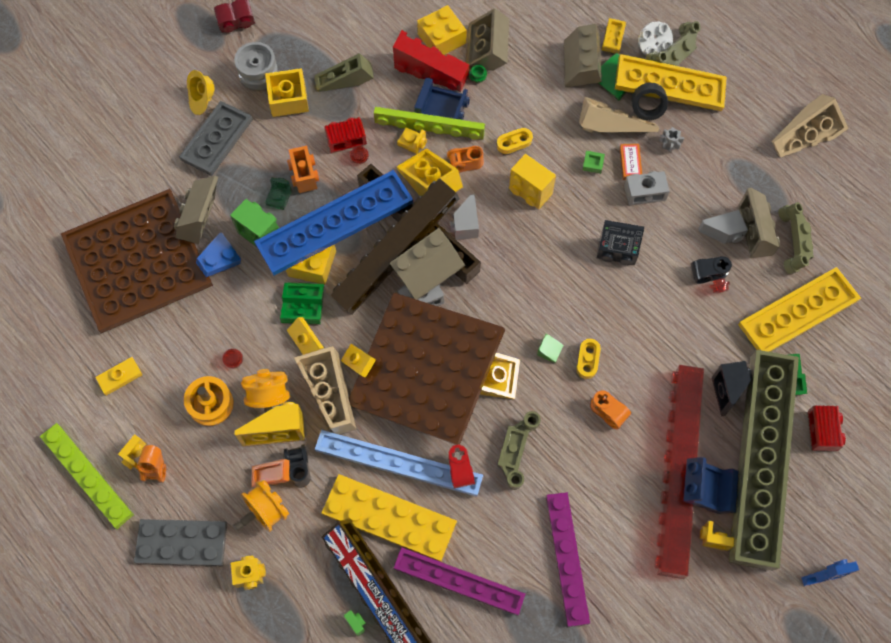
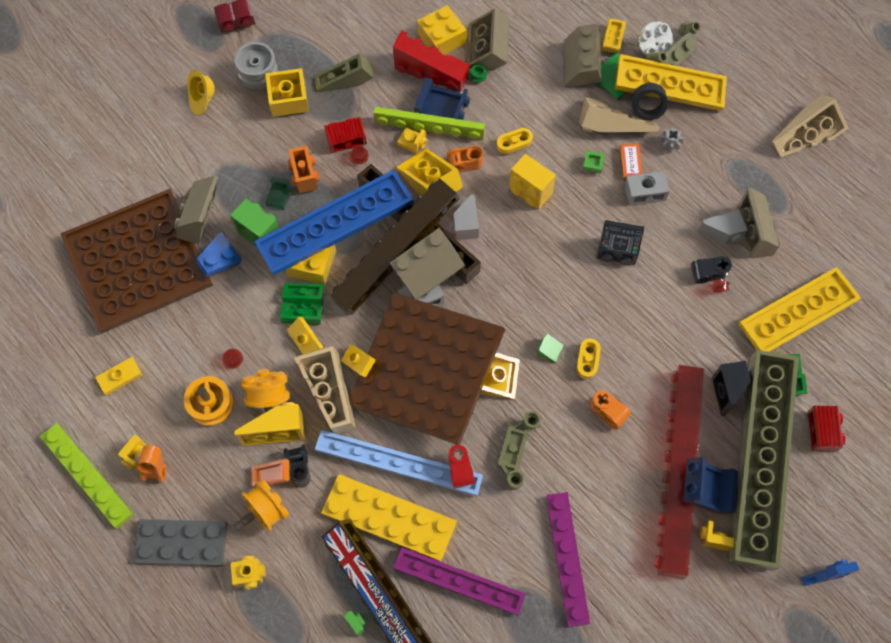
dark grey plate [179,101,253,176] -> none
olive plate [778,202,814,274] -> none

